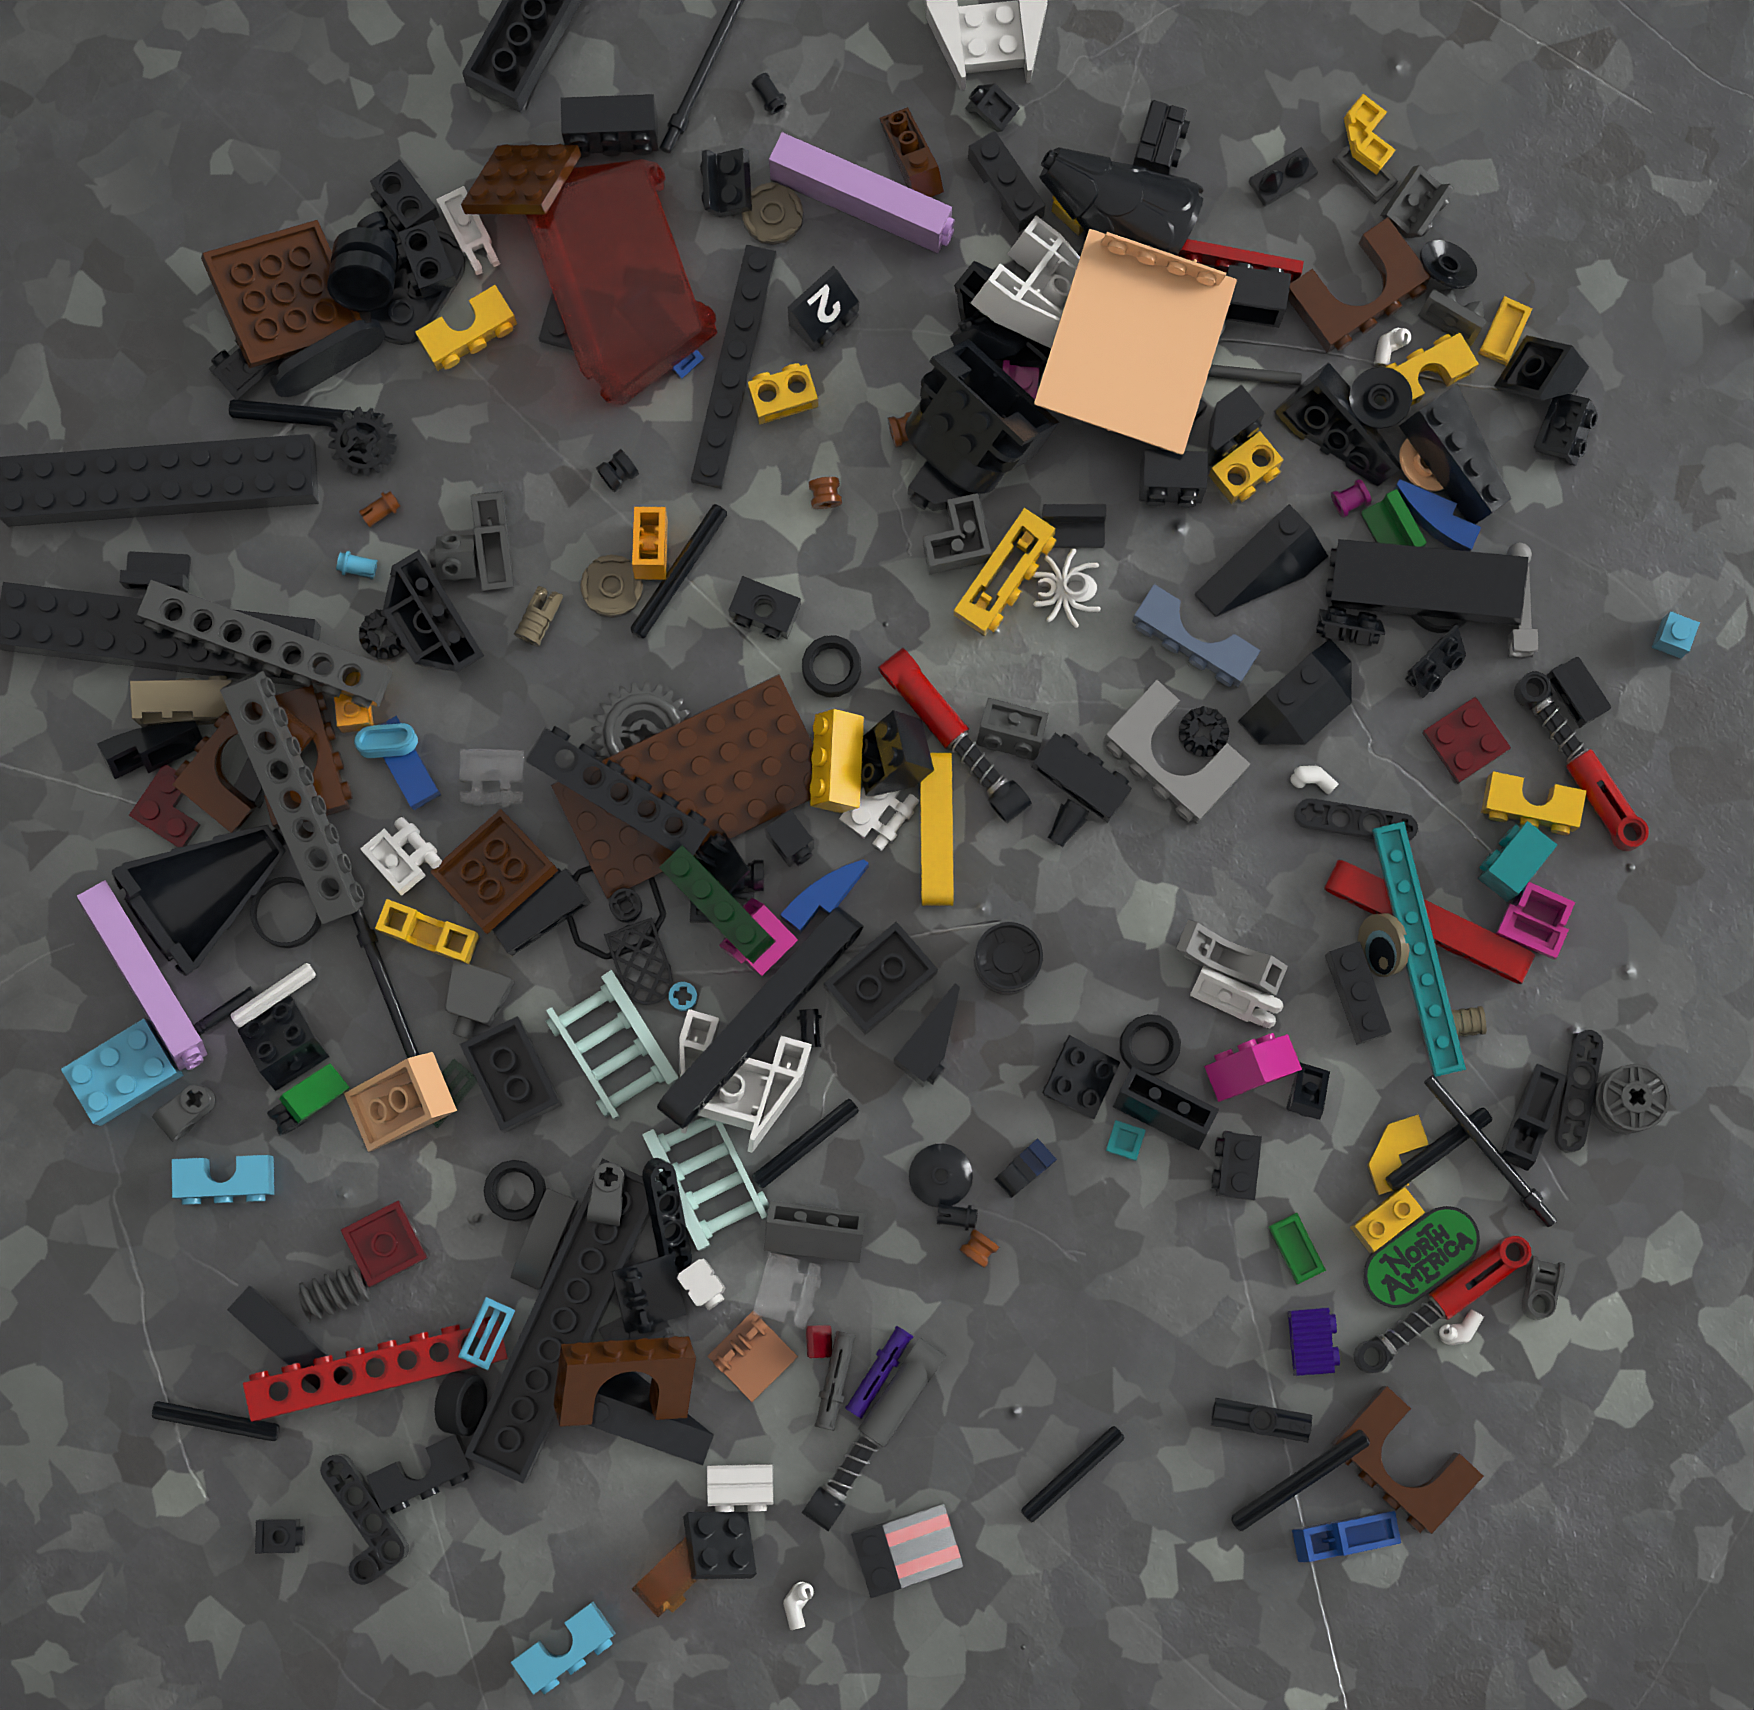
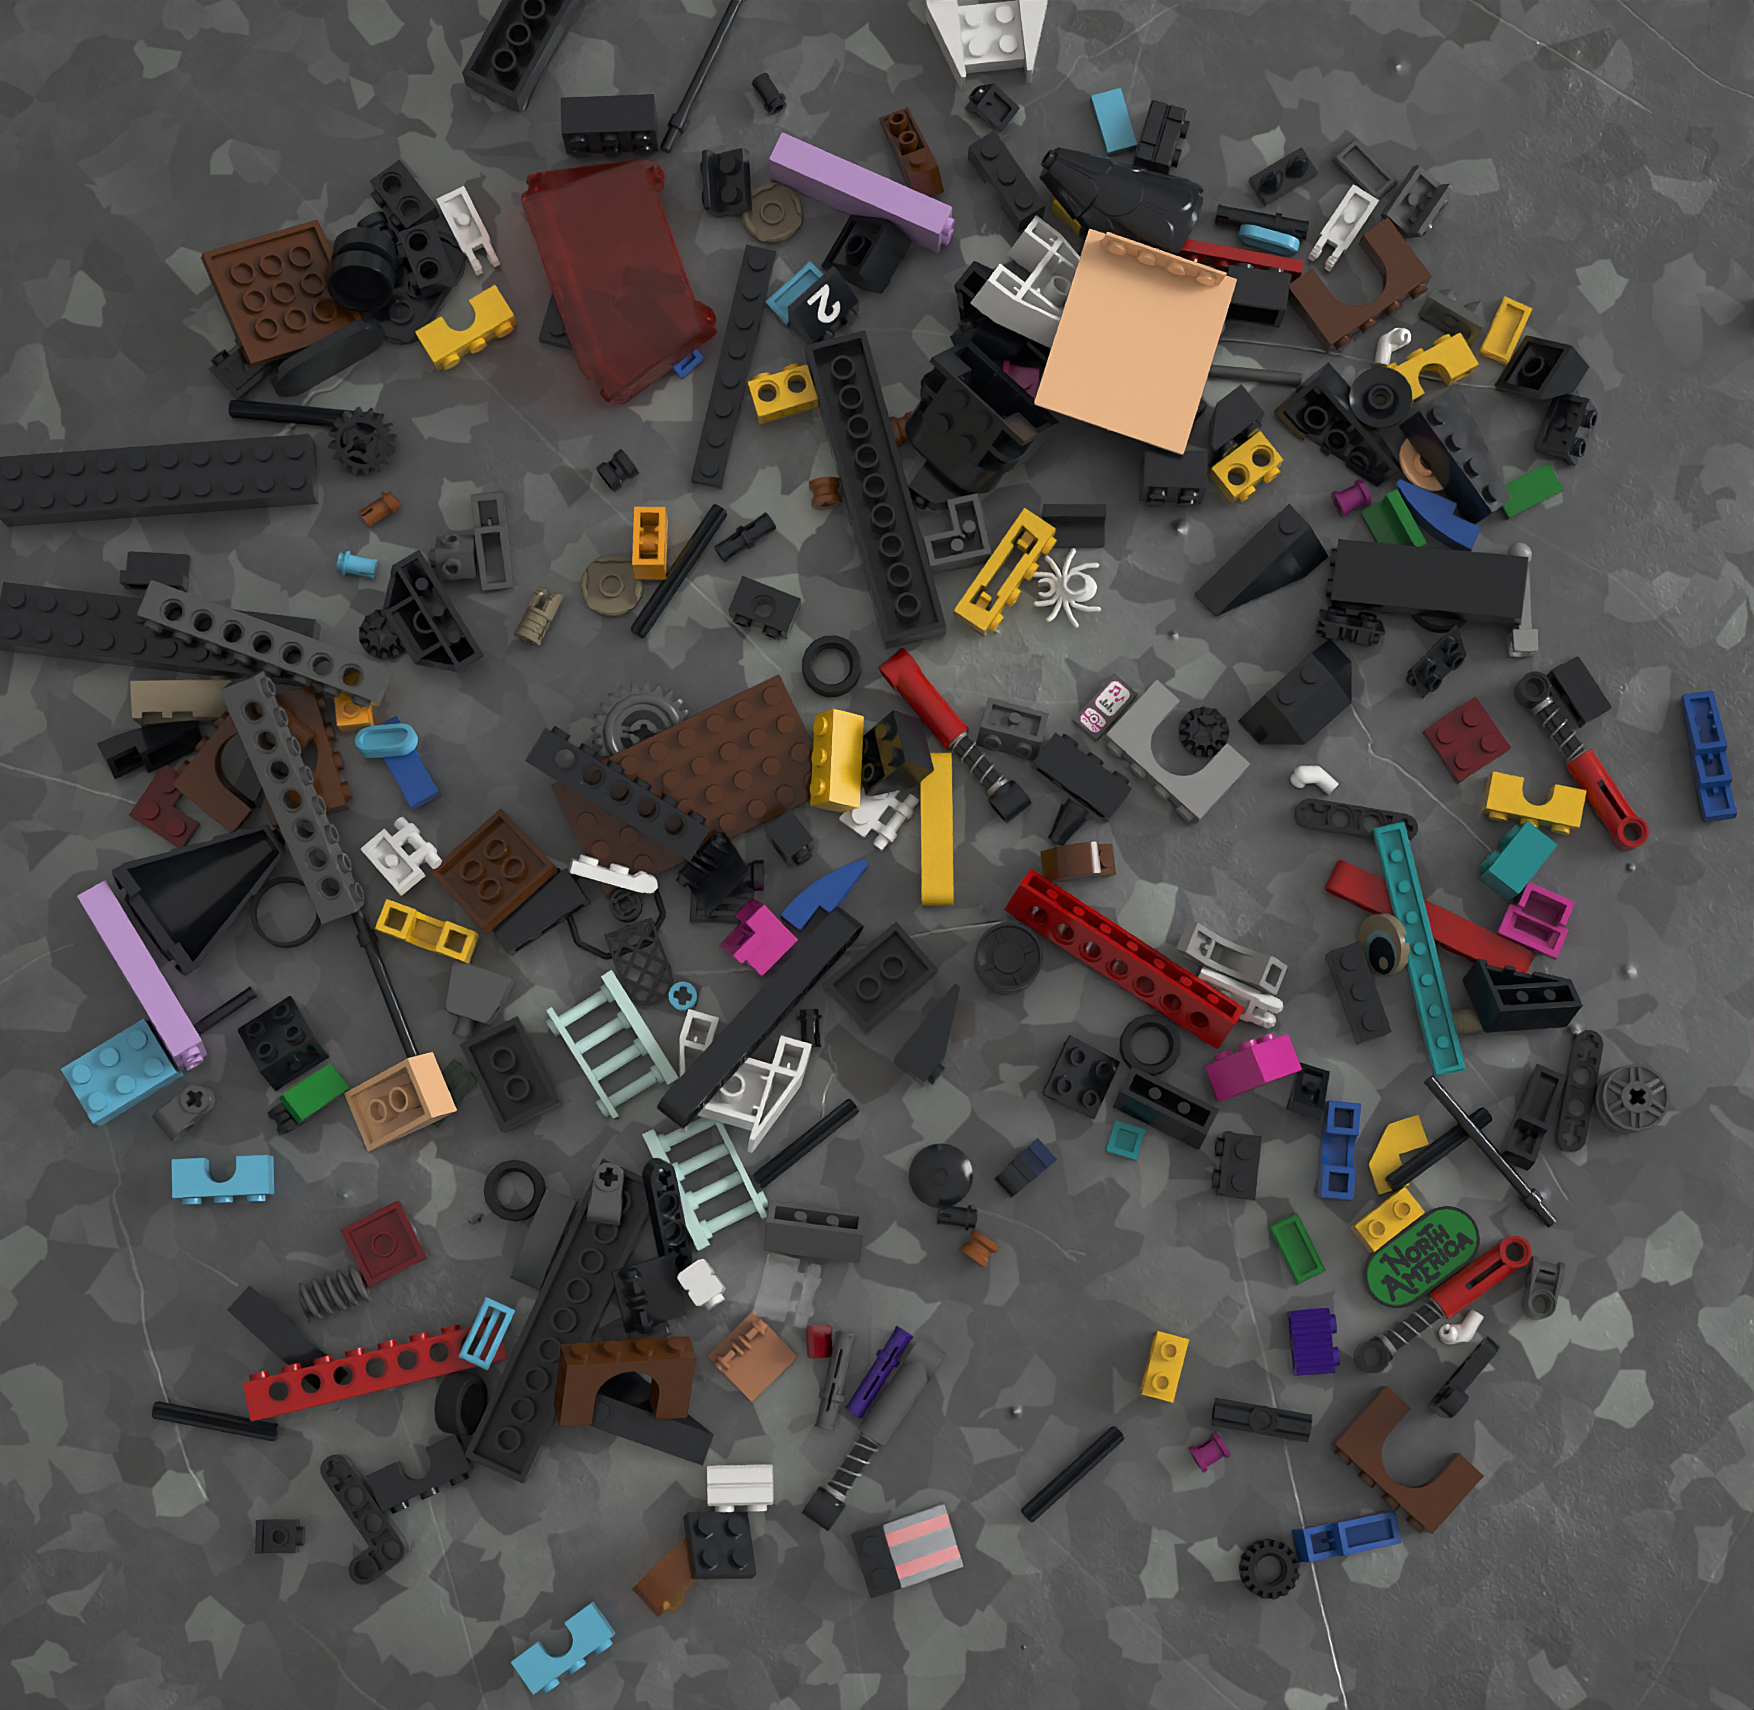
white axle [230,963,316,1027] -> none
clear plate [459,749,525,807] -> none
reddish brown plate [461,144,581,214] -> none
dark green brick [659,845,776,964] -> none
white arm [783,1582,814,1630] -> none
sand blue arch [1132,584,1261,687] -> none
black axle [1231,1430,1370,1531] -> none
yellow tile [1343,94,1396,175] -> none
black dish [1420,240,1477,289] -> none
medium azure brick [1652,611,1700,659] -> none
none -> white hinge [568,855,658,894]
none -> black pin [714,512,776,563]
none -> medium azure tile [765,261,824,327]
none -> black brick [805,330,946,650]
none -> black slope [821,214,912,294]
none -> red brick [1004,869,1245,1049]
none -> reddish brown brick [1040,842,1116,882]
none -> tile [1072,673,1138,742]
none -> medium azure tile [1090,88,1137,156]
none -> yellow brick [1139,1331,1189,1403]
none -> magenta bush [1188,1431,1230,1473]
none -> black pin [1214,204,1309,241]
none -> medium azure tile [1237,224,1300,256]
none -> black tyre [1239,1539,1300,1599]
none -> white hinge [1308,184,1379,272]
none -> blue arch [1316,1100,1361,1202]
none -> black beam [1427,1336,1500,1418]
none -> black wedge [1462,958,1583,1033]
none -> green tile [1500,463,1563,520]
none -> blue slope [1681,691,1737,823]

